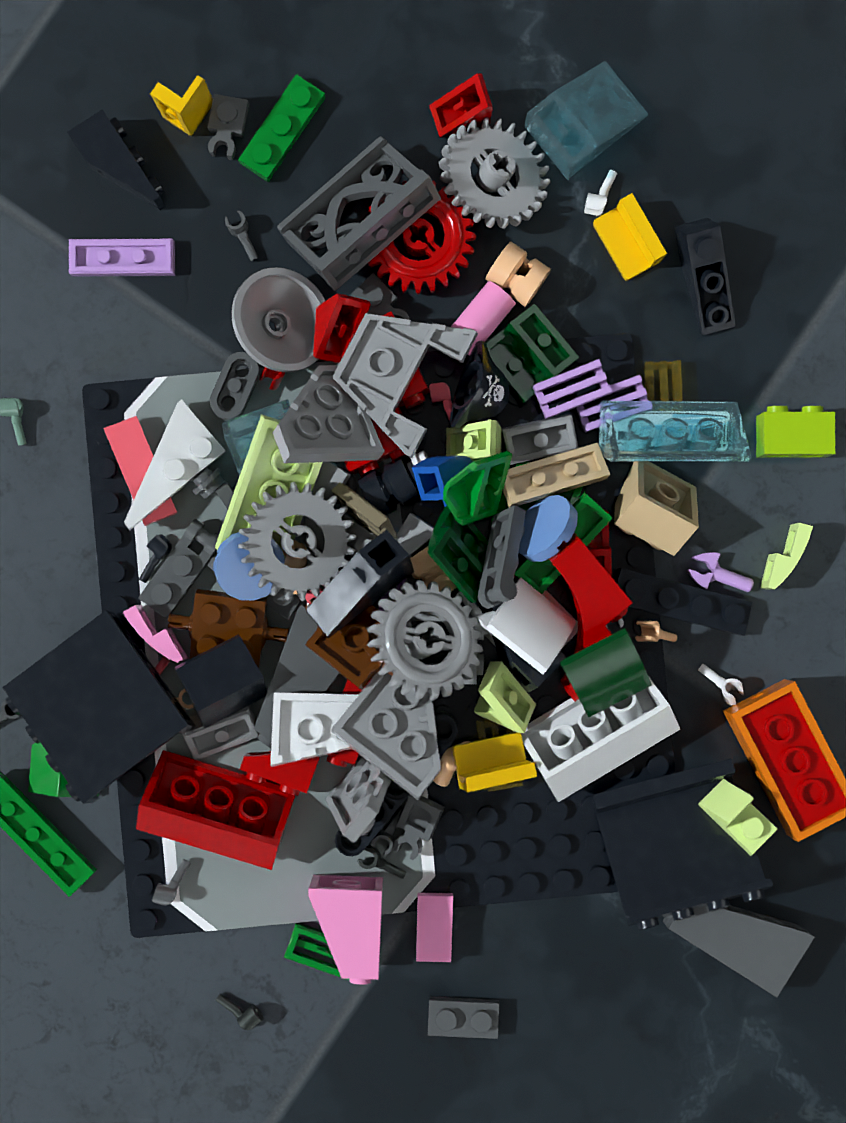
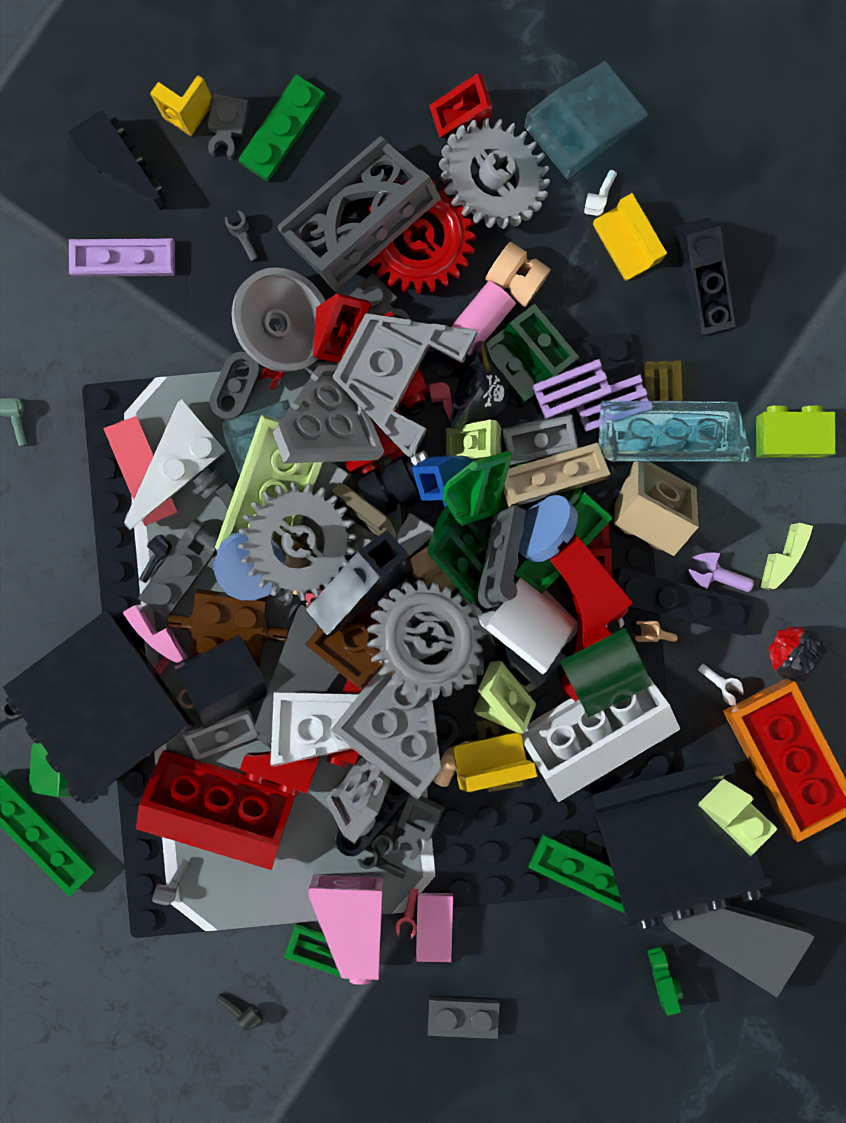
none -> coral hand [396,888,419,939]
none -> green plate [528,834,624,913]
none -> green plate [647,946,683,1016]
none -> black piece [768,627,827,682]

